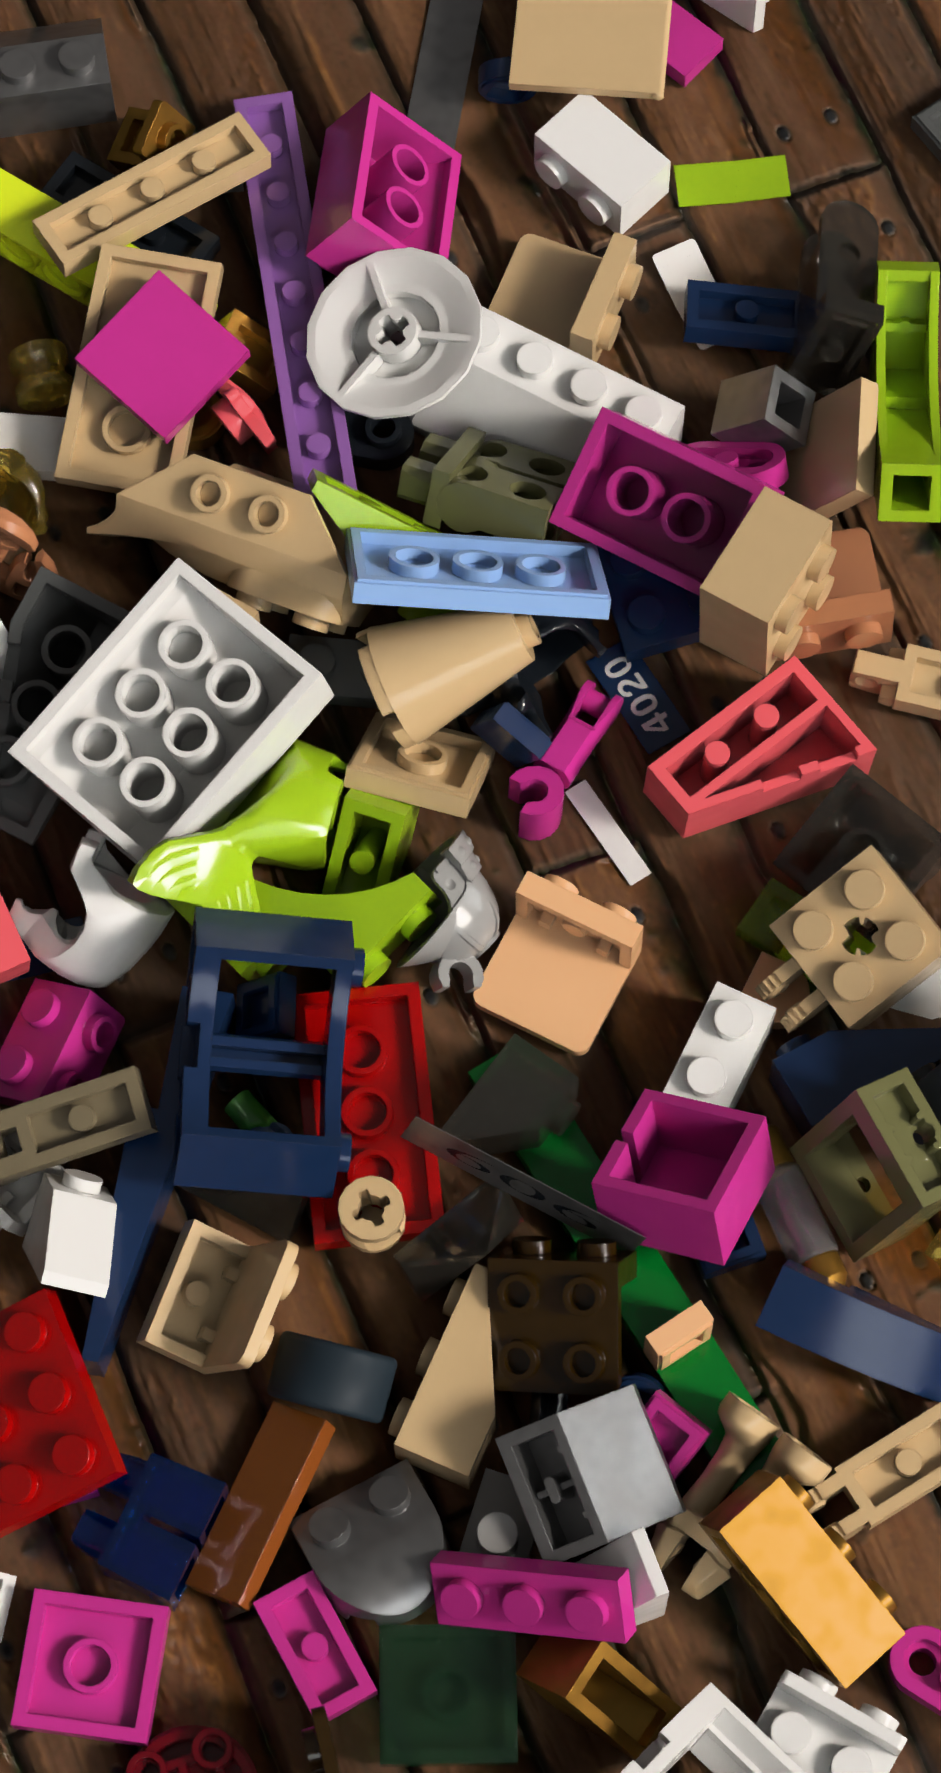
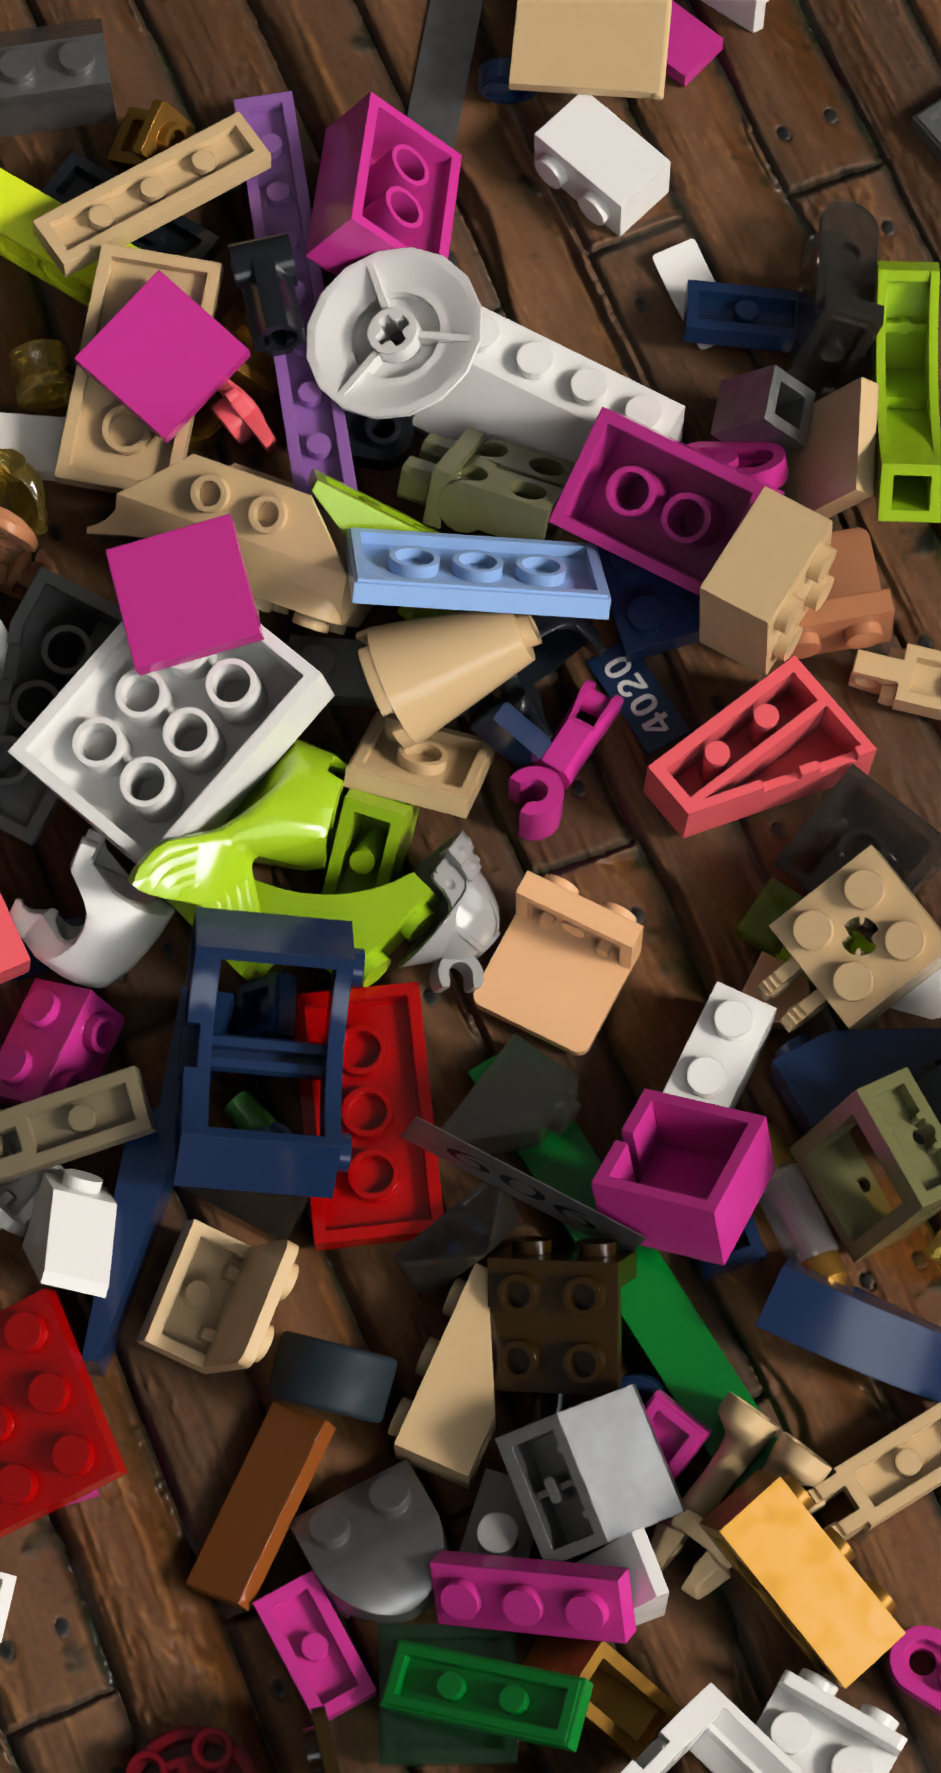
dark pink plate [11,1588,171,1746] -> none
clear blue hips [71,1453,229,1612] -> none
tan wheel [338,1176,406,1253] -> none
tan bracket [489,232,643,362] -> none
white sticker [565,779,652,886] -> none
light nougat tile [643,1300,714,1371] -> none
lime sticker [673,155,791,207] -> none
none -> dark pink tile [105,514,264,676]
none -> black piece [227,232,306,357]
none -> green tile [380,1639,594,1753]

